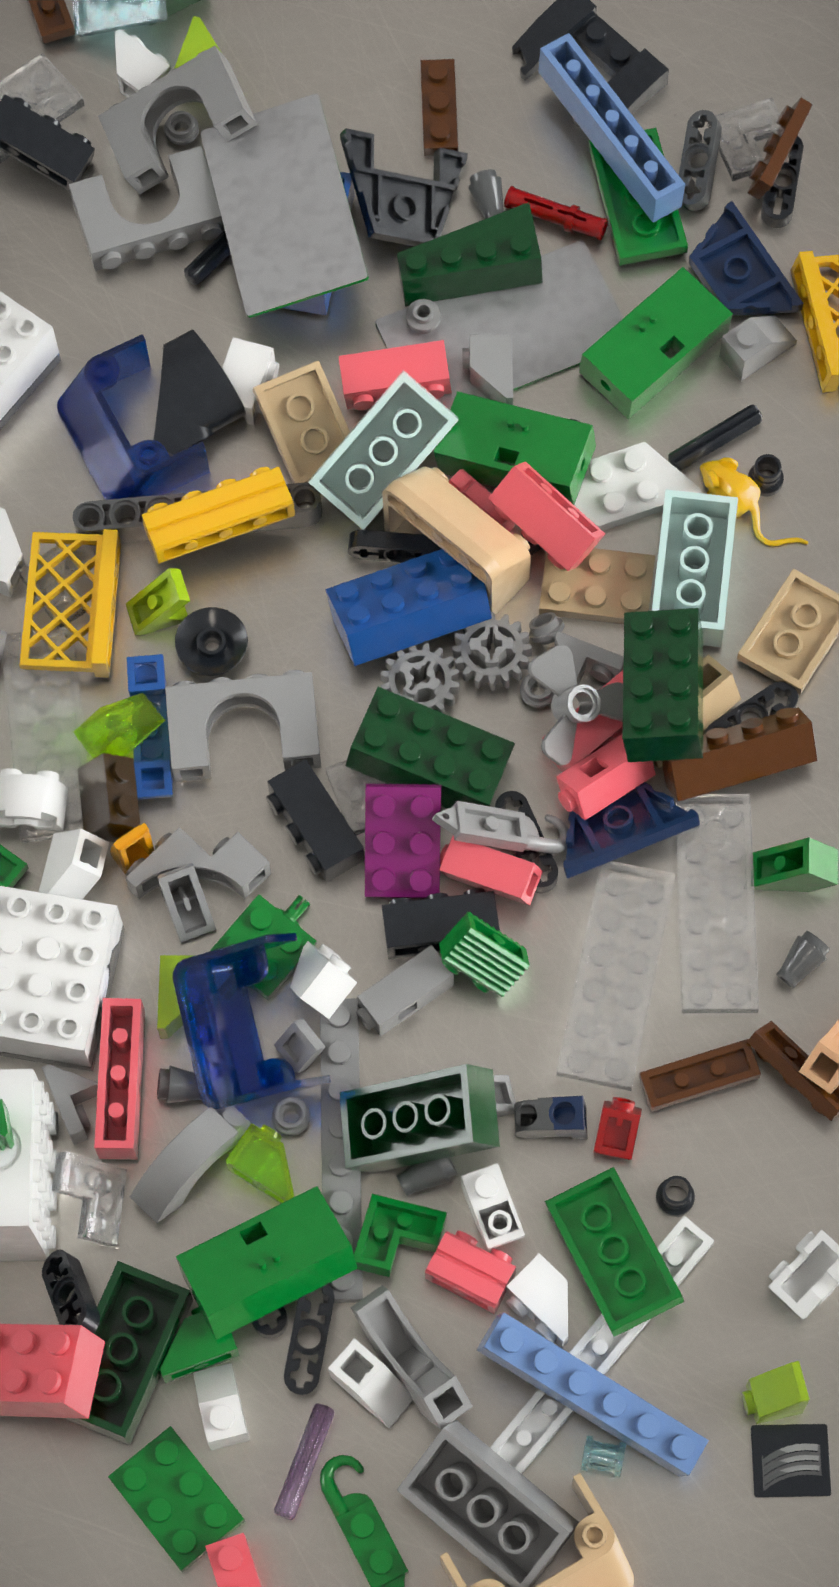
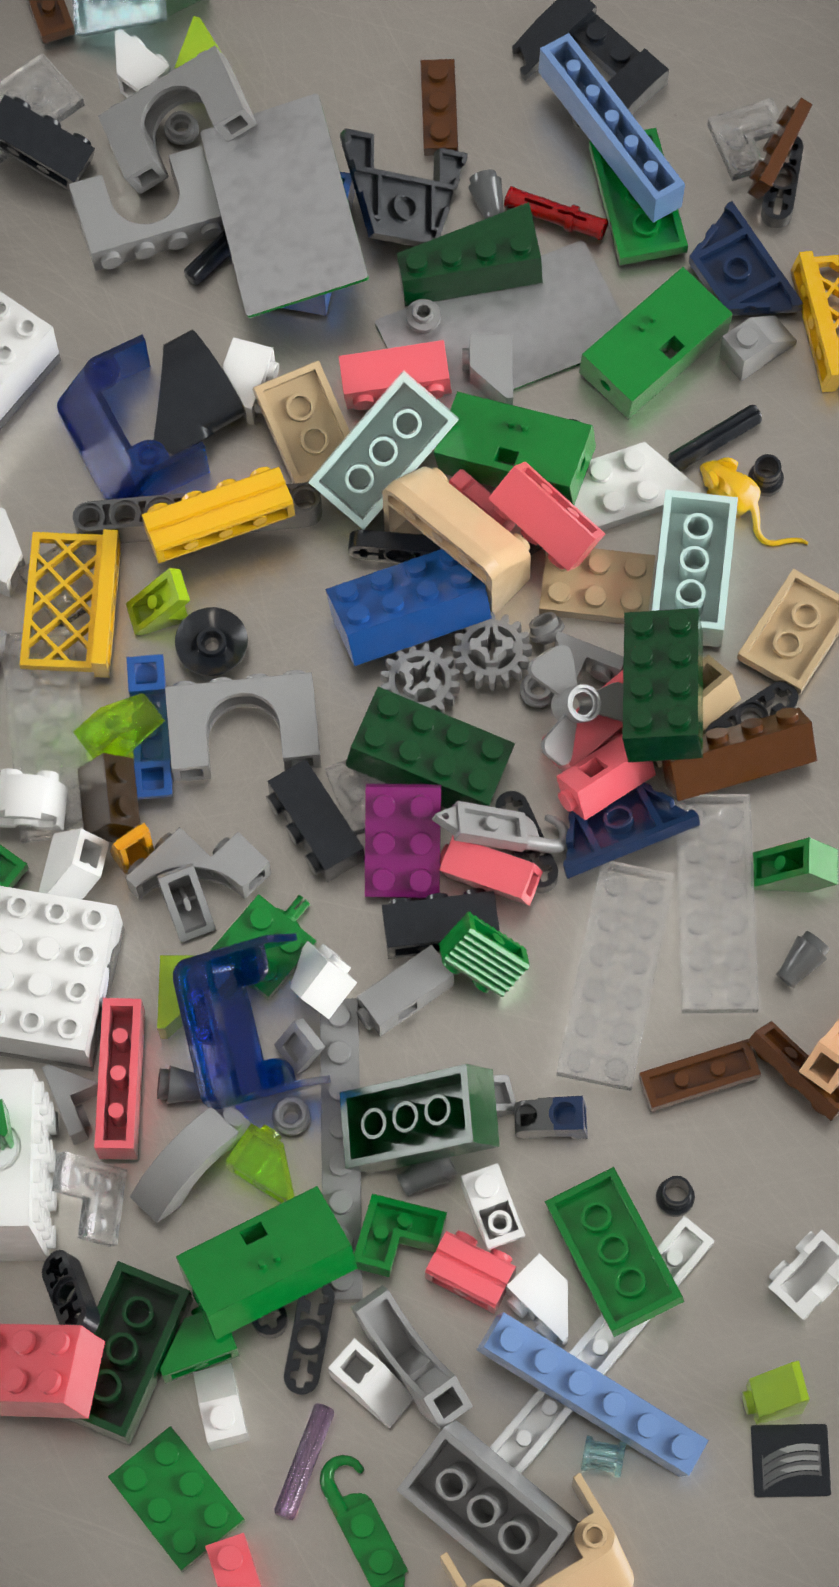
red bracket [594,1097,642,1160] -> none
dark grey beam [679,110,722,211] -> none

